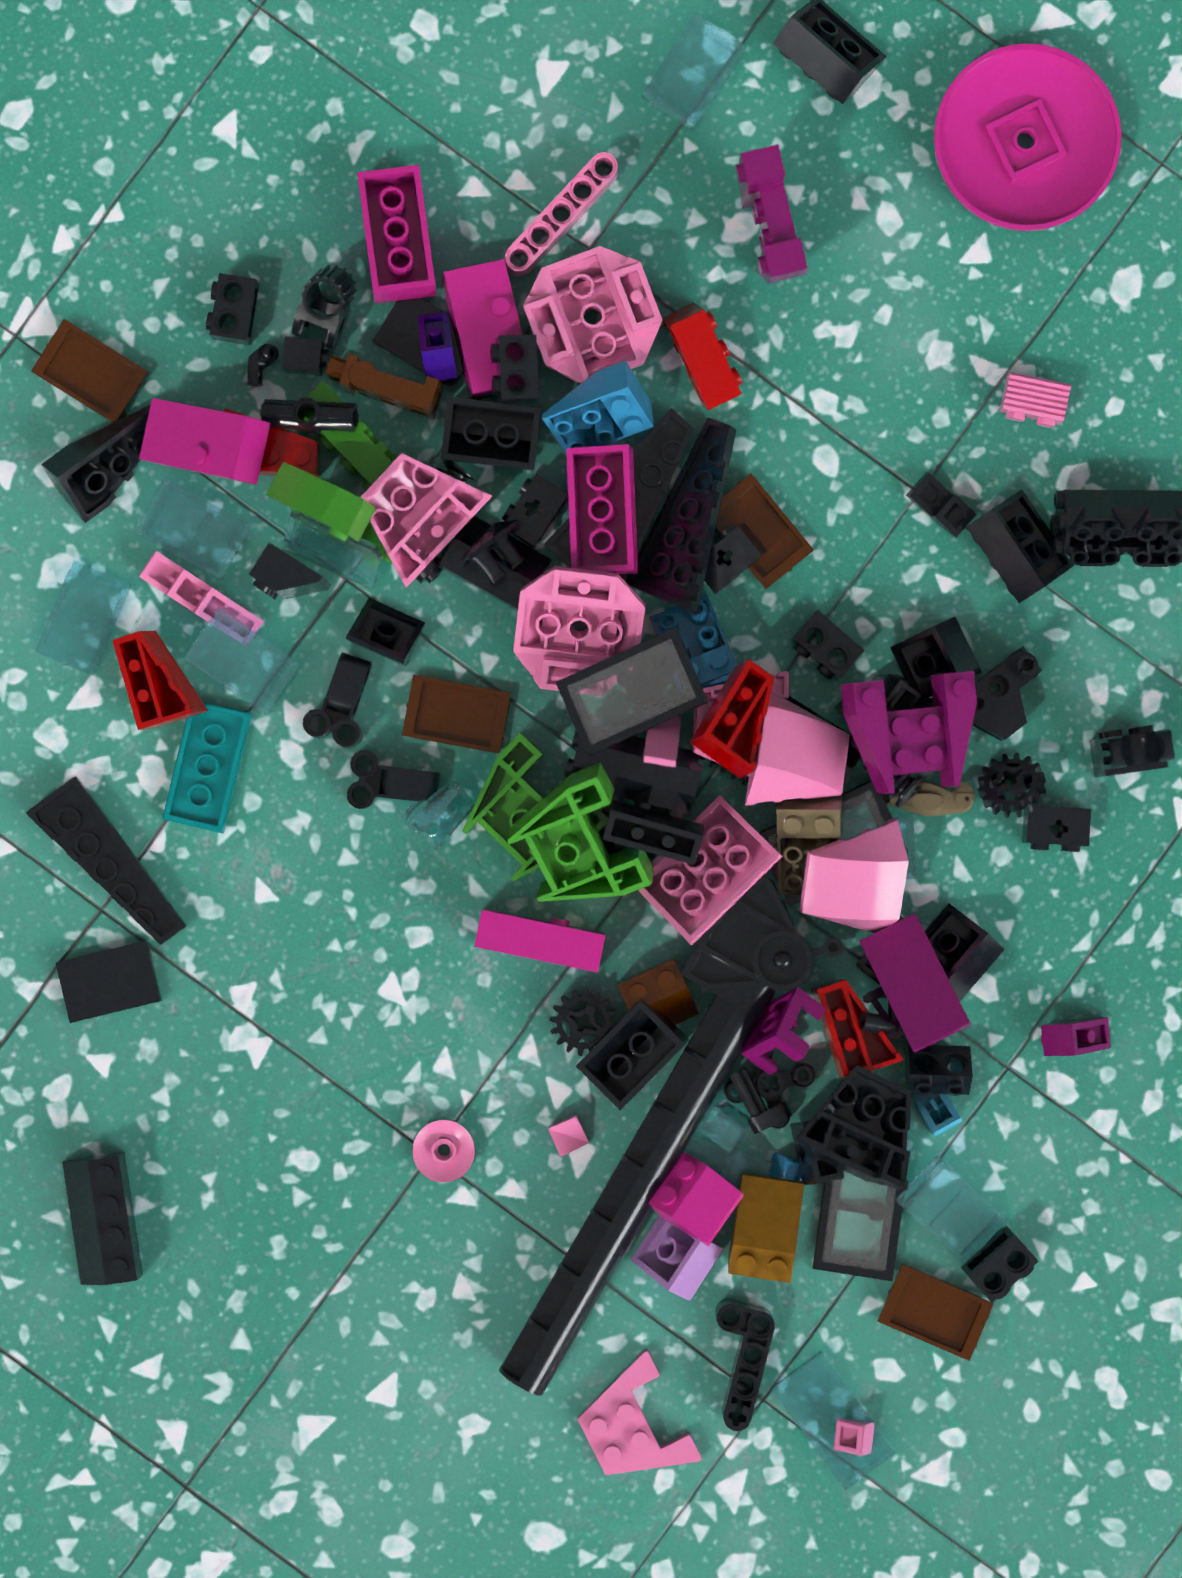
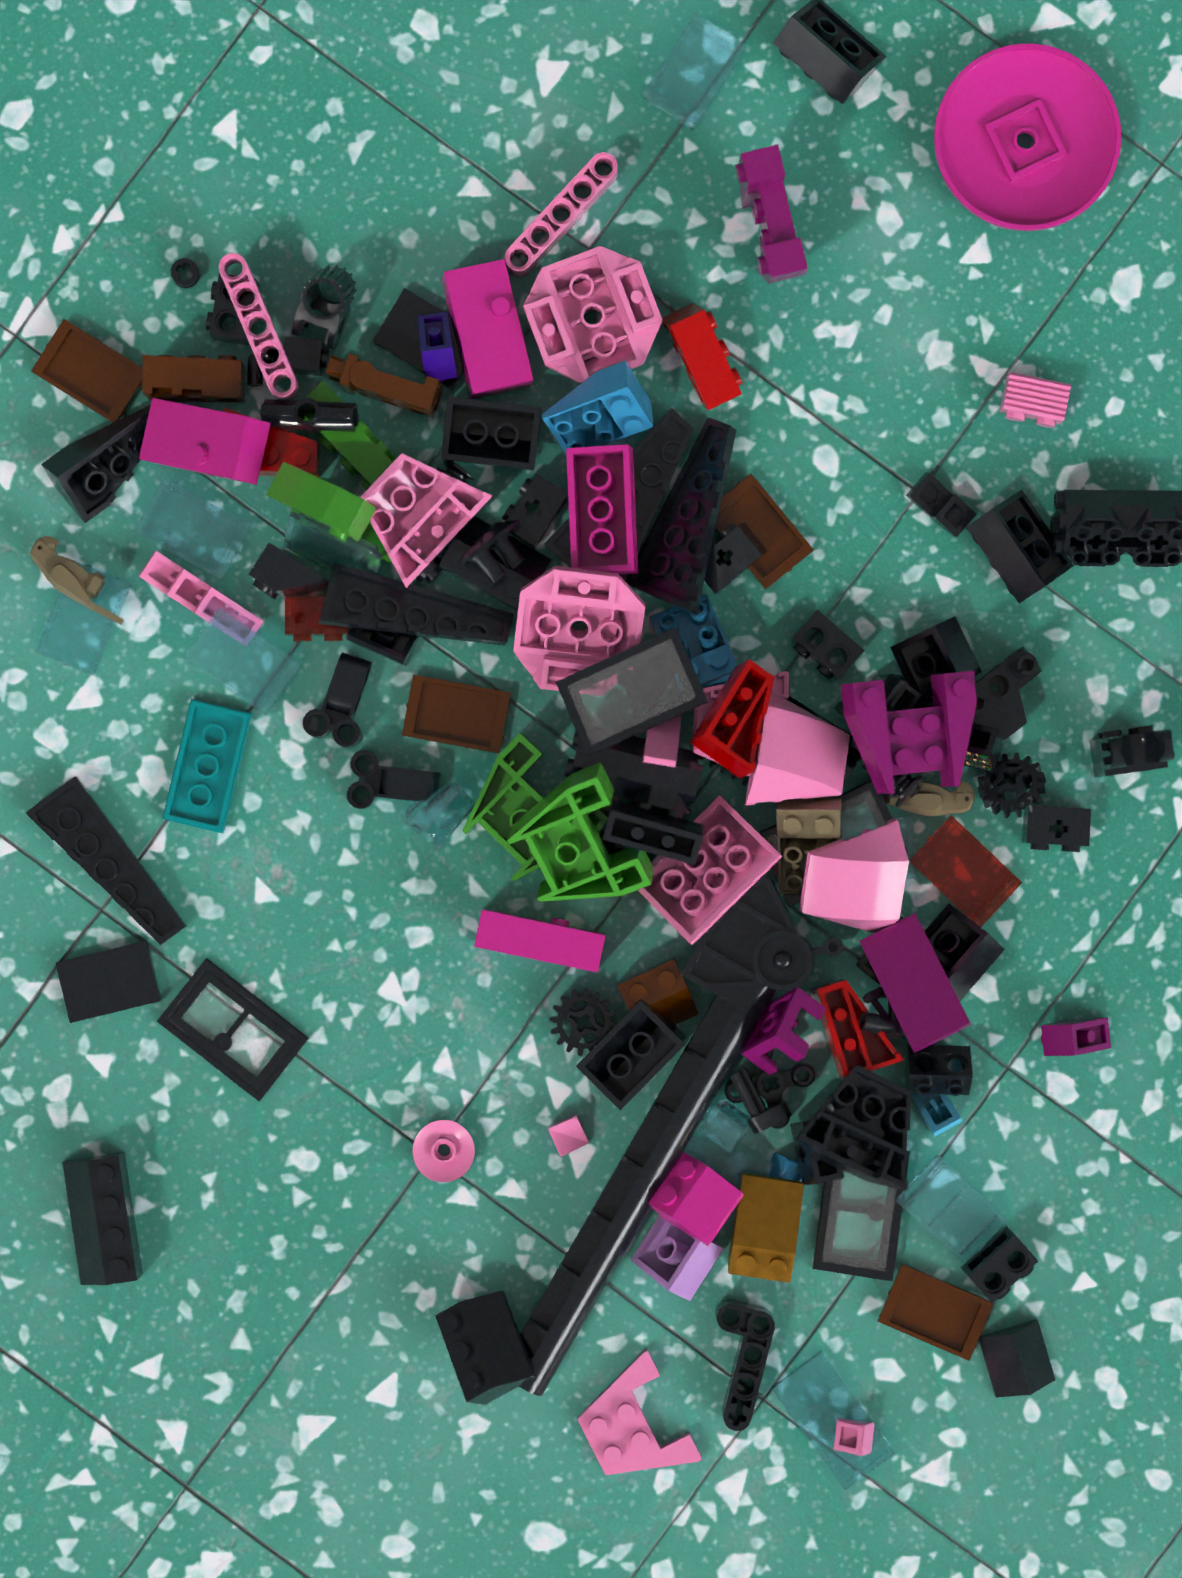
red wedge [112,631,208,730] -> none
dark pink brick [357,165,436,304] -> none
black brick [490,335,539,402] -> none
none -> dark tan animal [30,536,124,625]
none -> reddish brown wedge [142,355,245,402]
none -> black door [157,958,309,1102]
none -> black bush [171,258,200,289]
none -> bright pink beam [219,253,299,400]
none -> clear red brick [285,596,350,642]
none -> black wing [318,562,514,646]
none -> black slope [435,1291,536,1405]
none -> clear red piece [909,815,1022,927]
none -> black brick [964,723,1003,773]
none -> black slope [979,1319,1055,1397]

